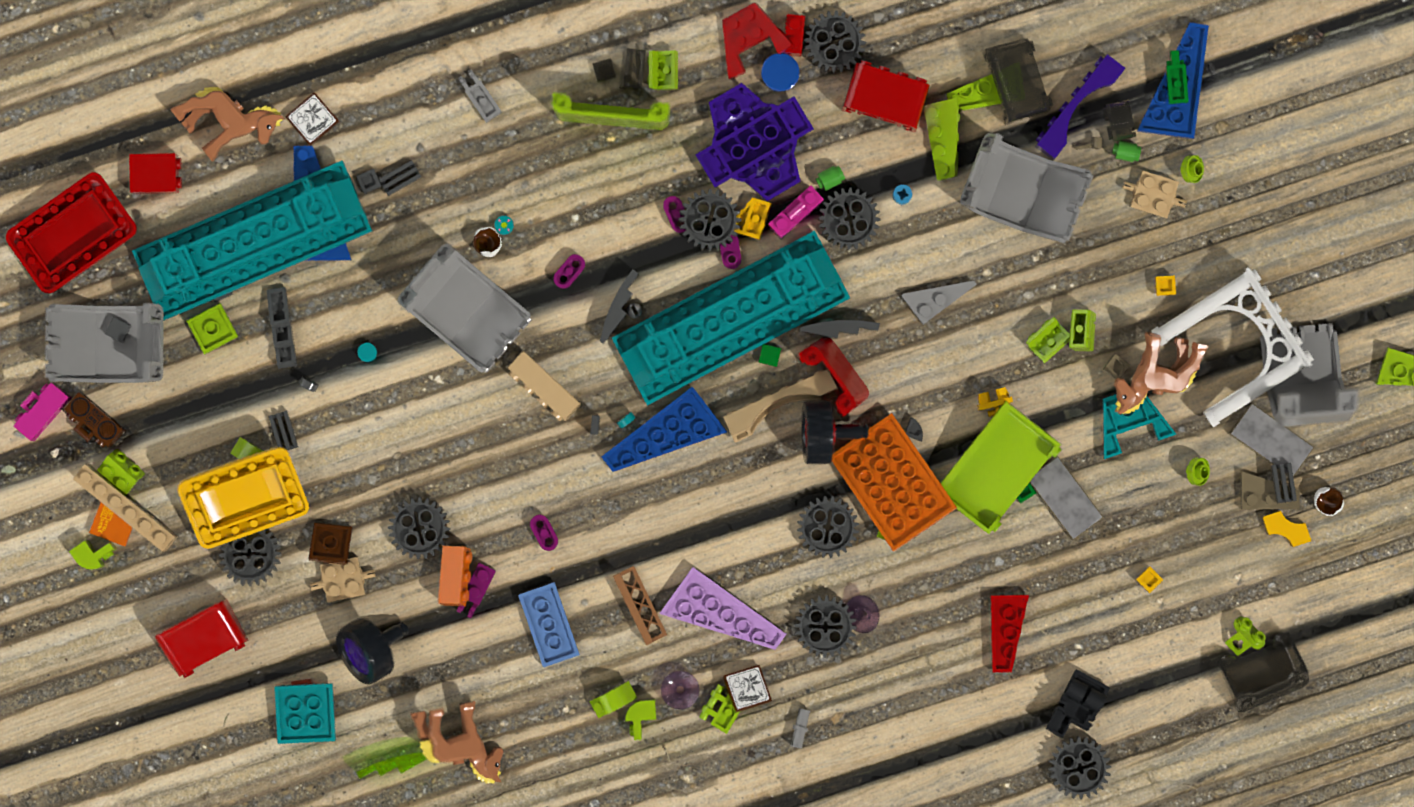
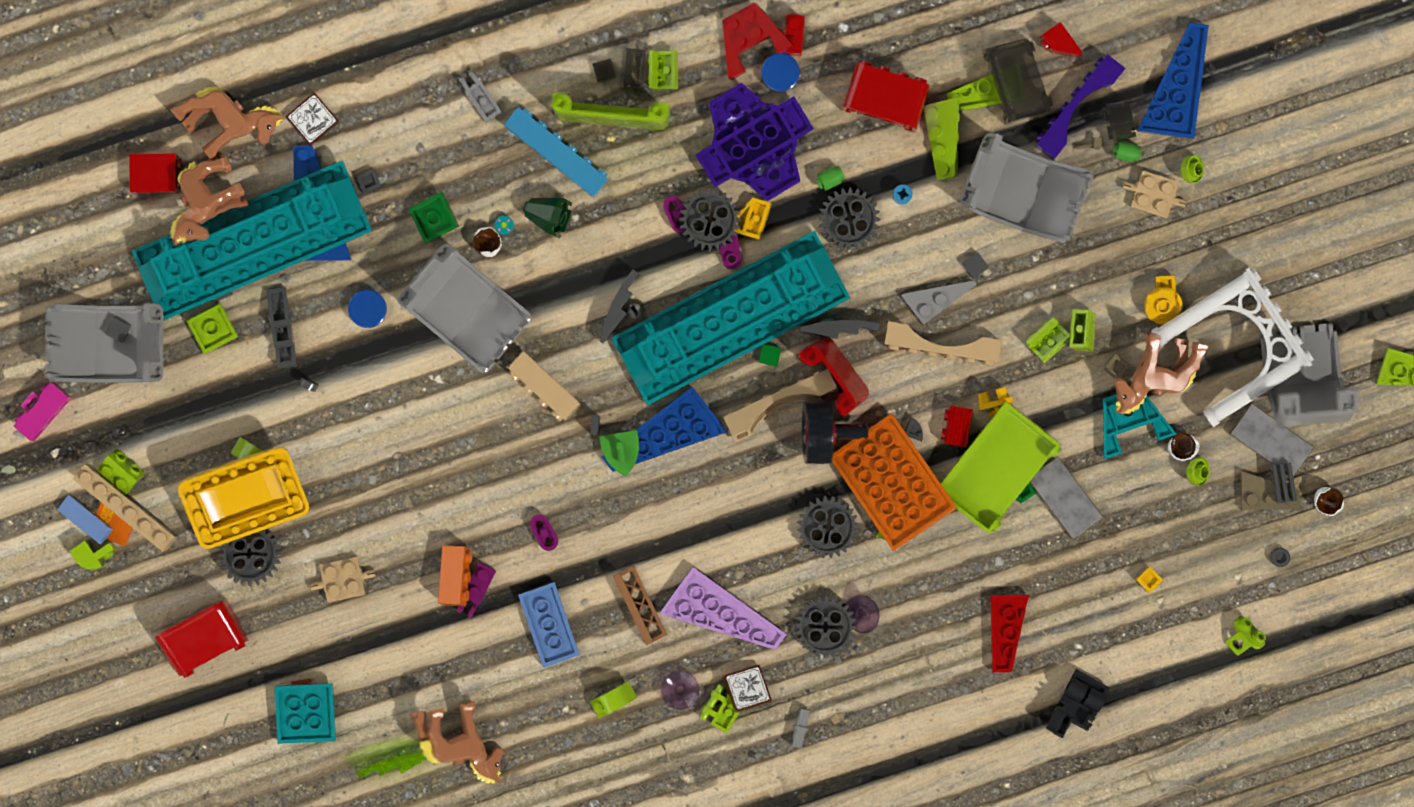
red wedge [6,172,137,294] -> none
reddish brown piece [64,392,125,448] -> none
dark grey tile [269,411,299,451] -> none
reddish brown tile [308,522,353,565] -> none
black wheel [336,618,409,685] -> none
teal tile [357,343,377,362] -> none
dark grey tile [379,160,422,196] -> none
dark grey gear [388,497,451,560] -> none
magenta plate [554,254,585,289] -> none
teal tile [616,412,635,428] -> none
lime brick [625,699,656,740] -> none
dark pink piece [768,186,824,240] -> none
dark grey gear [804,10,866,73] -> none
dark grey gear [1048,736,1111,799] -> none
green hinge [1165,50,1189,104] -> none
clear smoke windscreen [1218,632,1309,713] -> none
yellow tile [1262,511,1311,547] -> none
none -> medium blue tile [57,495,113,544]
none -> nougat animal [170,153,249,246]
none -> blue tile [348,290,387,328]
none -> green hinge [409,192,459,244]
none -> dark azure brick [504,107,608,198]
none -> dark green cone [523,198,572,239]
none -> bright green shield [599,430,639,477]
none -> tan arch [884,321,1002,366]
none -> red brick [941,406,973,447]
none -> dark grey tile [962,252,989,279]
none -> red slope [1040,22,1083,57]
none -> yellow tile [1144,287,1183,324]
none -> reddish brown hair [1168,433,1200,462]
none -> dark grey tile [1270,548,1290,567]

